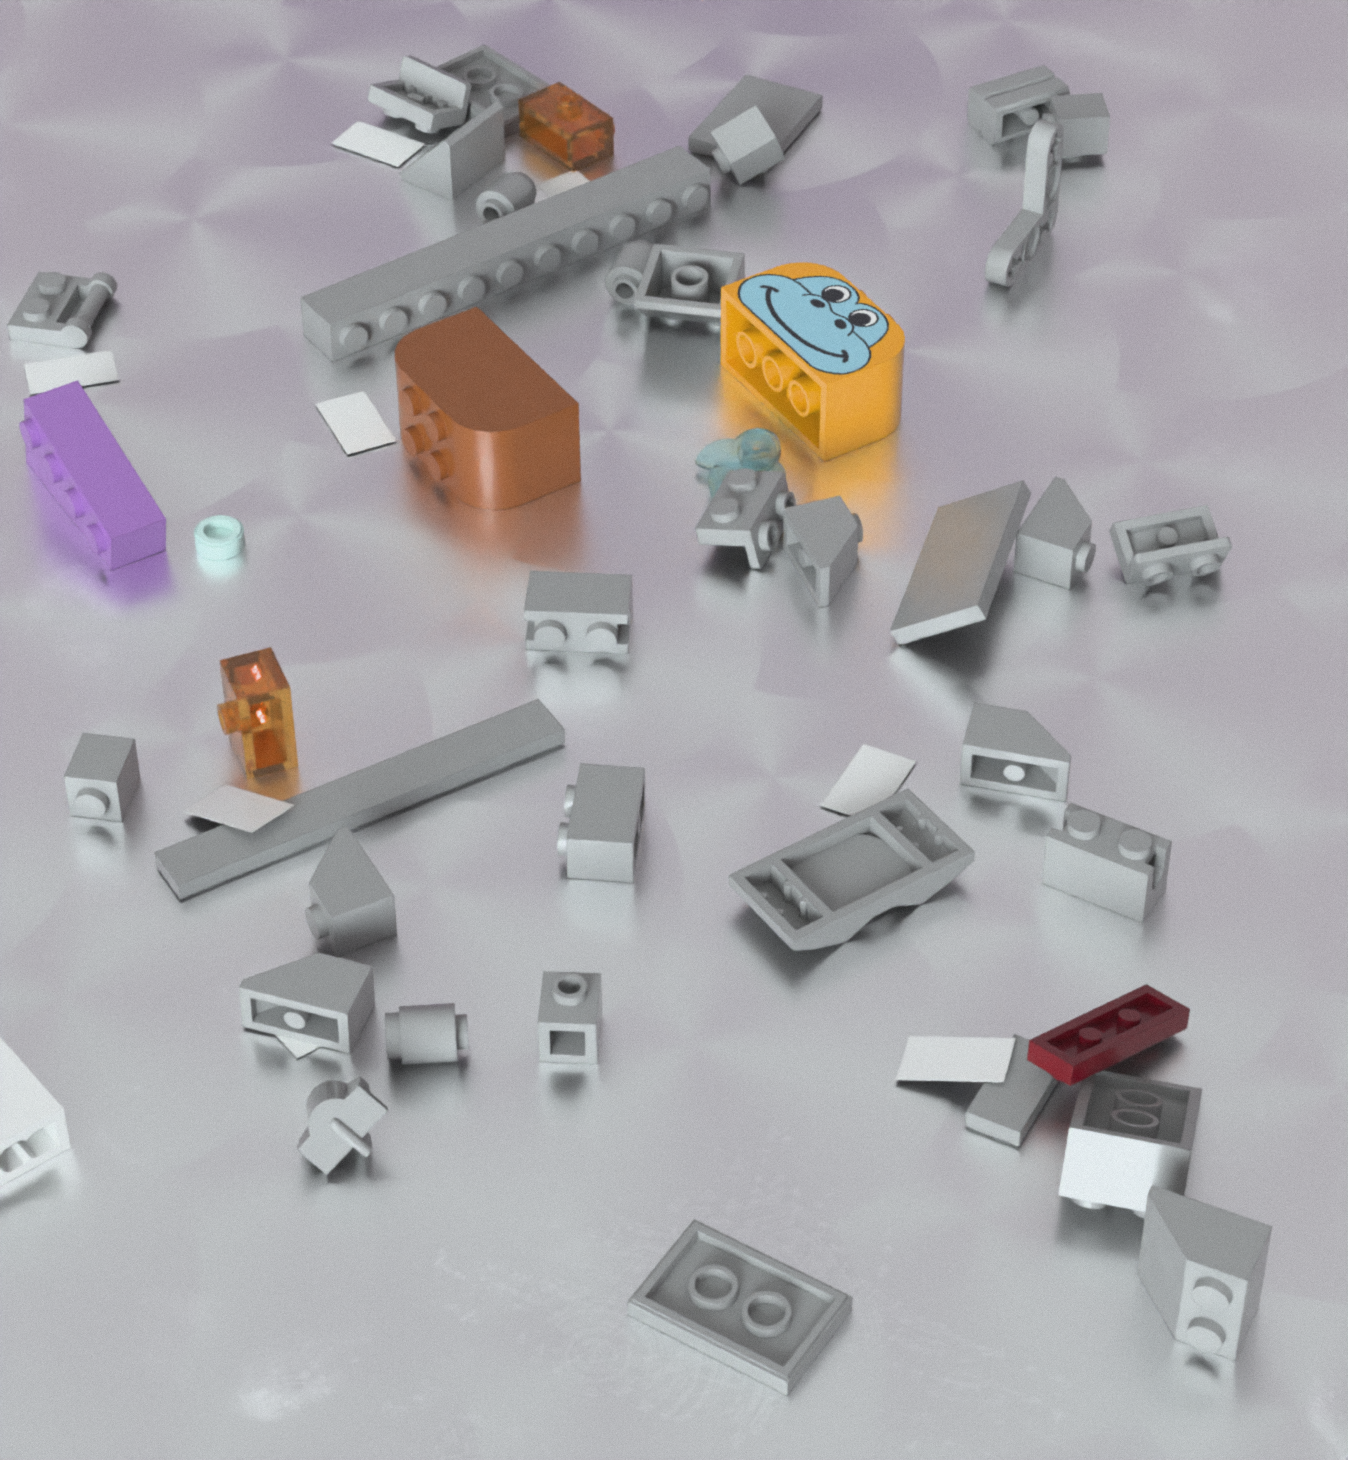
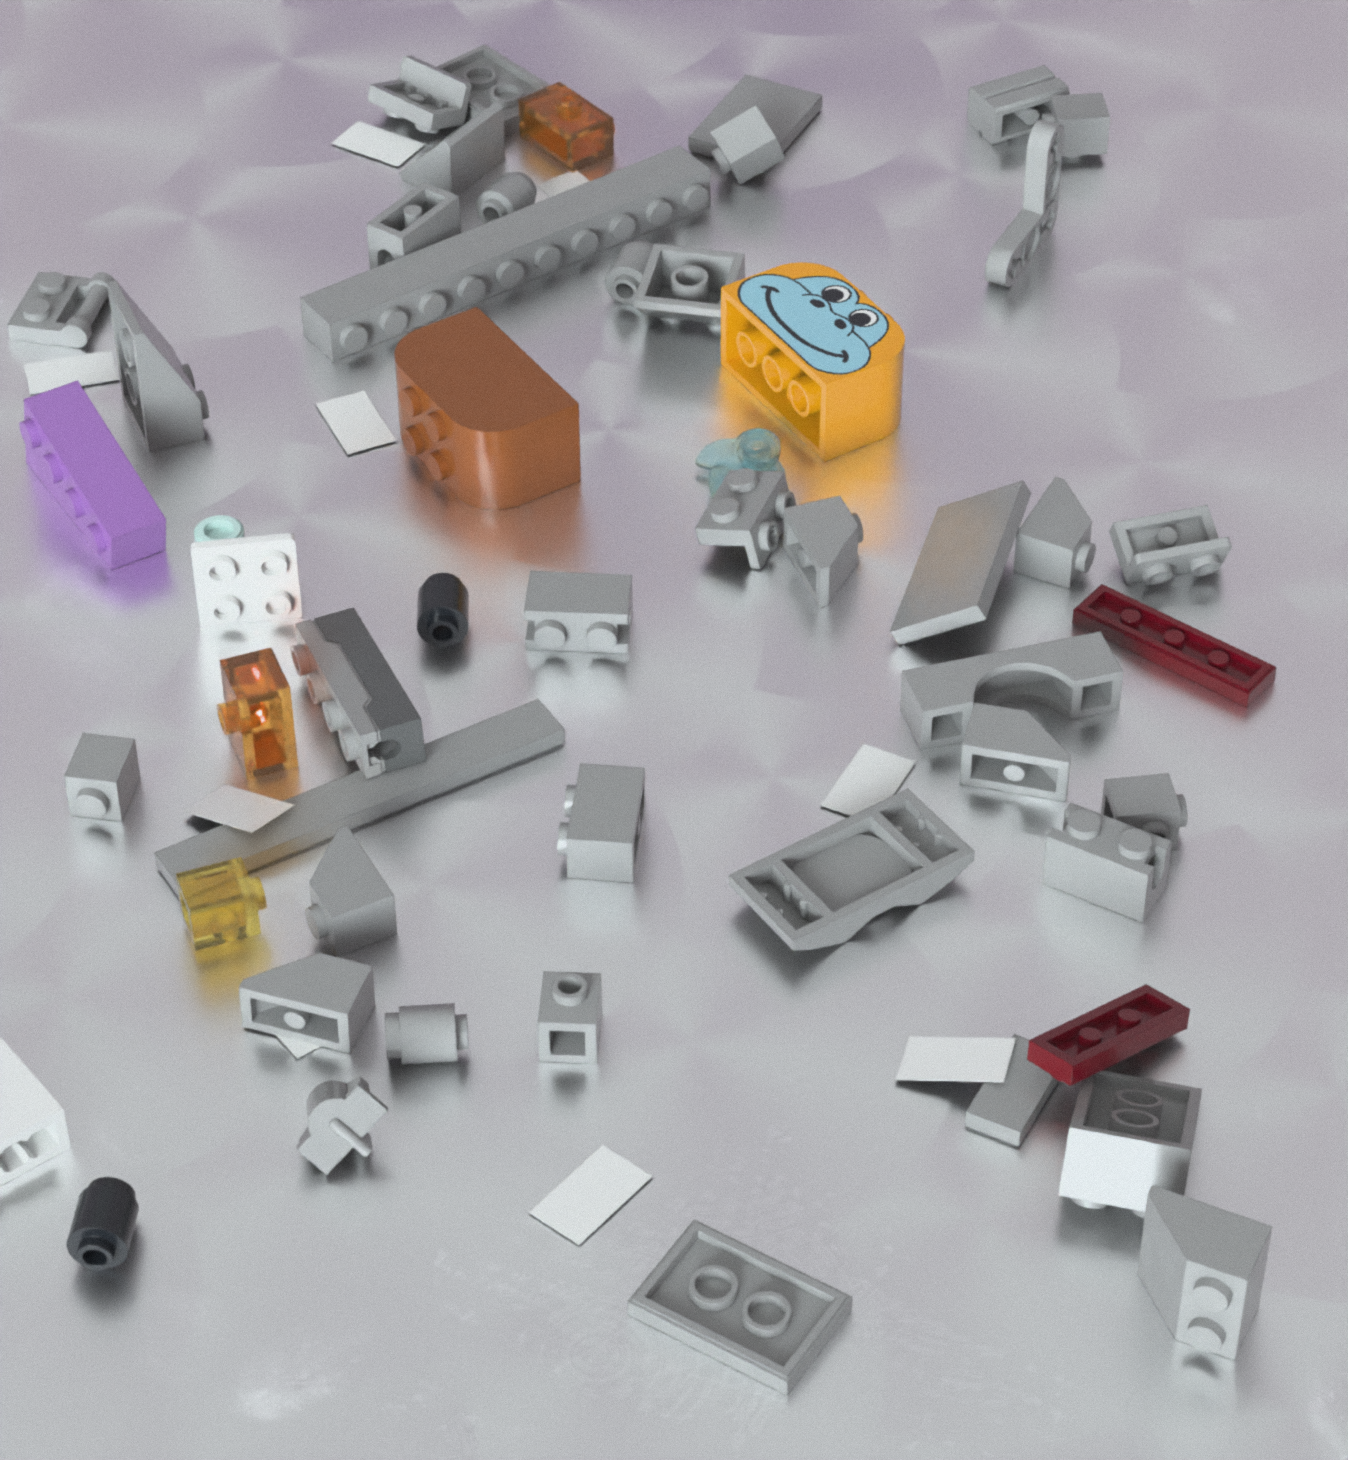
none -> black brick [66,1177,139,1270]
none -> light grey slope [107,280,209,453]
none -> clear yellow brick [176,857,267,951]
none -> white bracket [191,533,303,628]
none -> piece [291,607,427,779]
none -> light grey brick [367,182,461,269]
none -> black brick [417,573,469,647]
none -> white sticker [528,1144,653,1245]
none -> light grey arch [900,631,1123,751]
none -> dark red tile [1072,584,1277,708]
none -> light grey brick [1101,773,1188,851]

